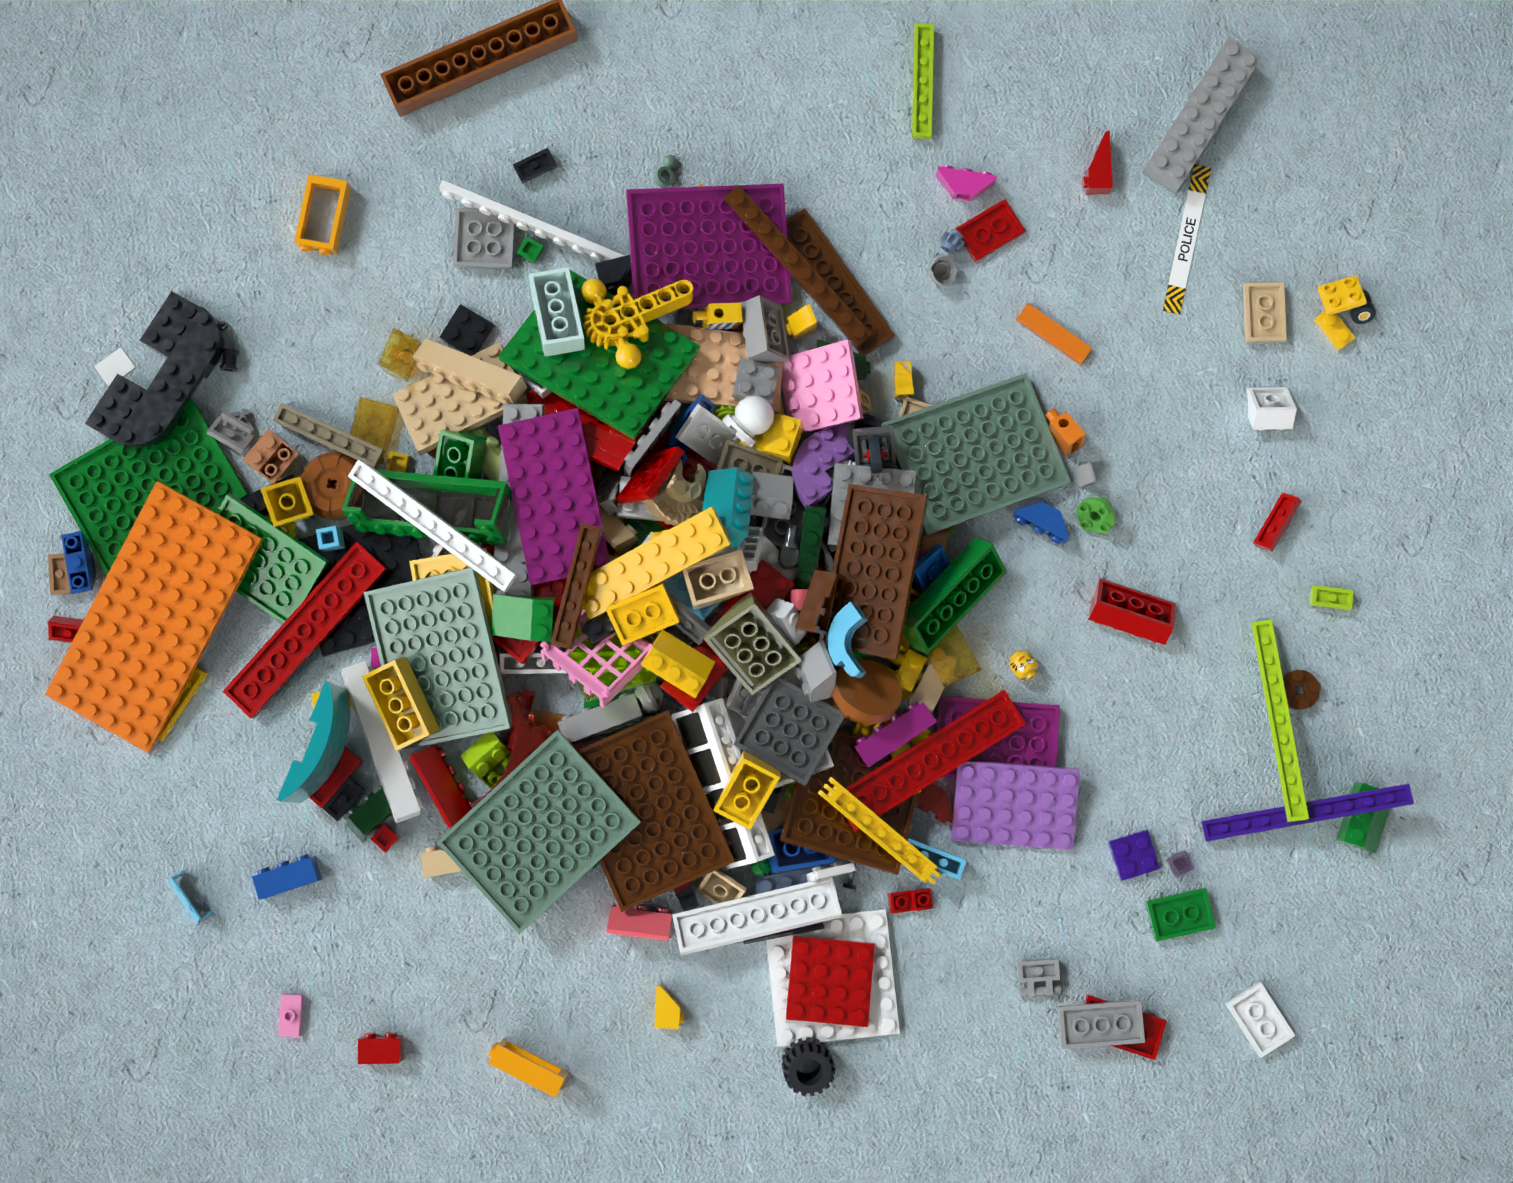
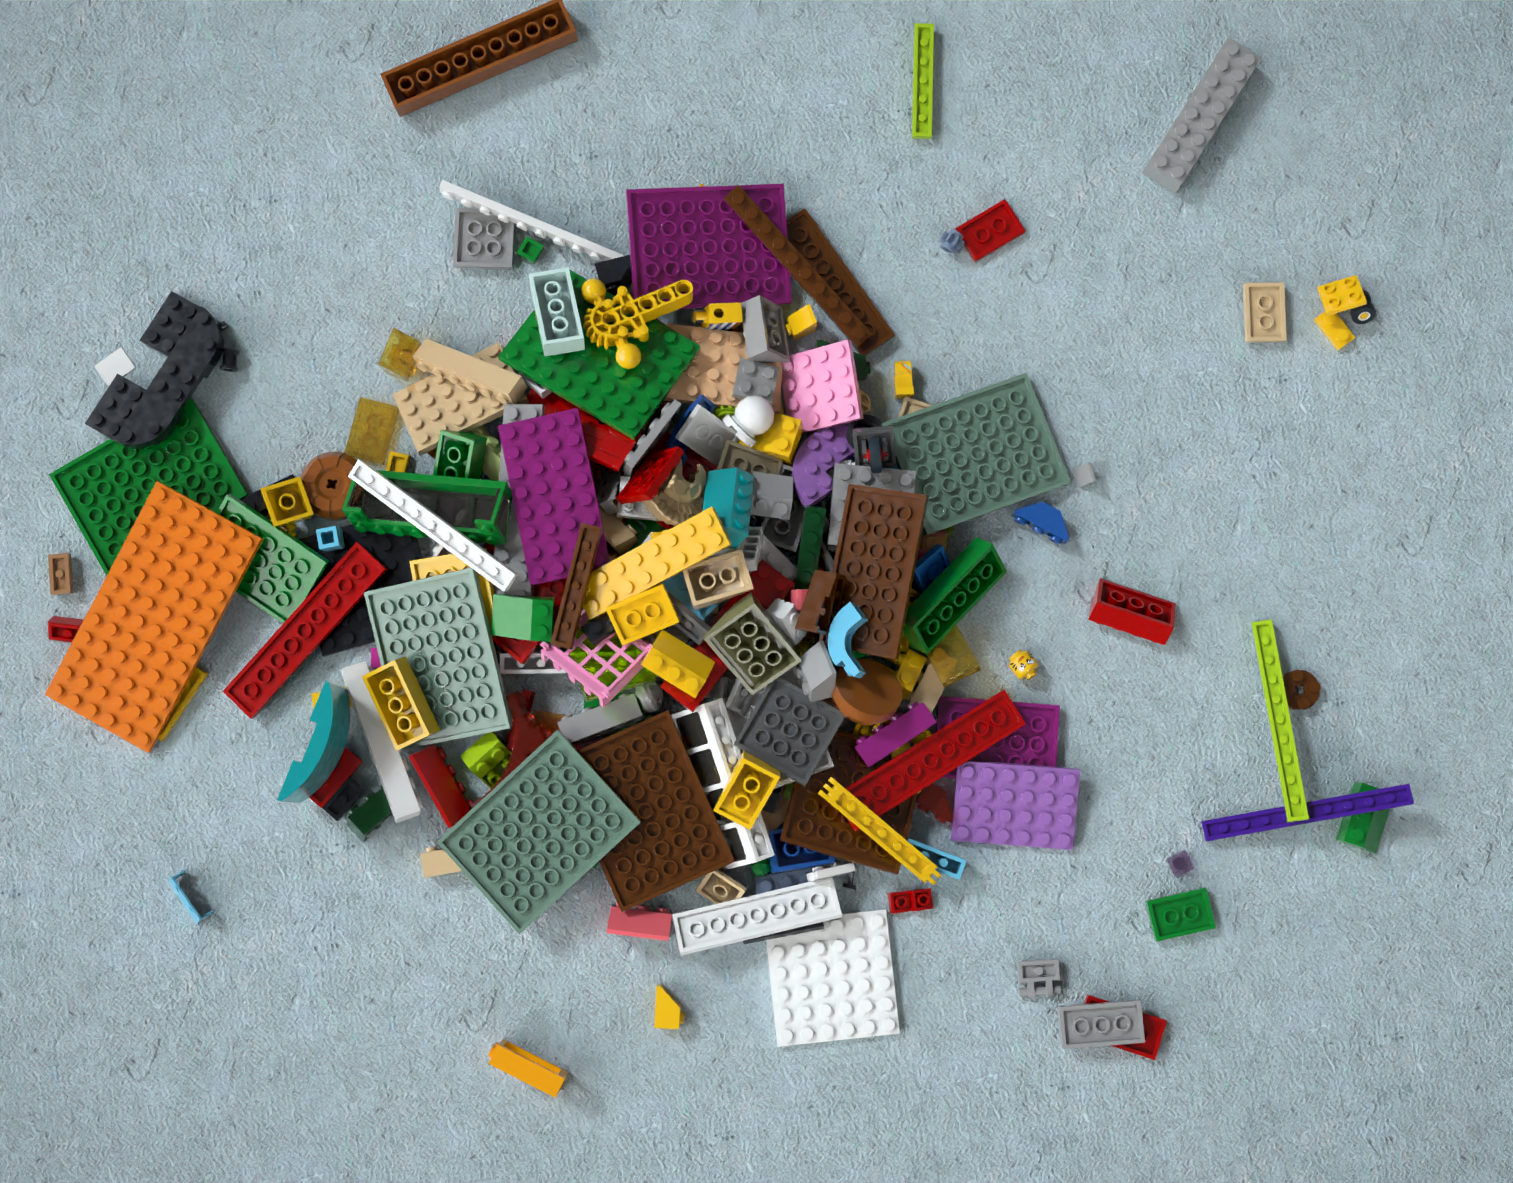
blue slope [61,531,96,594] -> none
light grey slope [207,409,254,454] -> none
nougat slope [242,429,299,484] -> none
blue brick [252,854,322,900] -> none
dark tan plate [273,403,386,469] -> none
bright pink plate [278,994,303,1037] -> none
window [294,174,351,256] -> none
red brick [358,1032,403,1064] -> none
red plate [371,824,400,853] -> none
black plate [440,304,495,356] -> none
black plate [513,147,557,184] -> none
sand green plate [654,155,678,188] -> none
black leg [673,882,699,912] -> none
dark grey arm [778,525,800,570] -> none
black tyre [781,1037,836,1096] -> none
red plate [786,935,875,1027] -> none
light grey hair [928,256,958,286] -> none
dark pink slope [936,165,997,201] -> none
orange tile [1016,303,1092,365] -> none
orange torso [1045,408,1086,457] -> none
bright green plate [1076,497,1116,533] -> none
red slope [1082,131,1113,195] -> none
dark purple plate [1108,830,1160,881] -> none
sticker [1163,164,1211,315] -> none
white plate [1225,982,1295,1058] -> none
white slope [1247,387,1297,430] -> none
red plate [1253,492,1302,552] -> none
lime plate [1310,585,1354,611] -> none

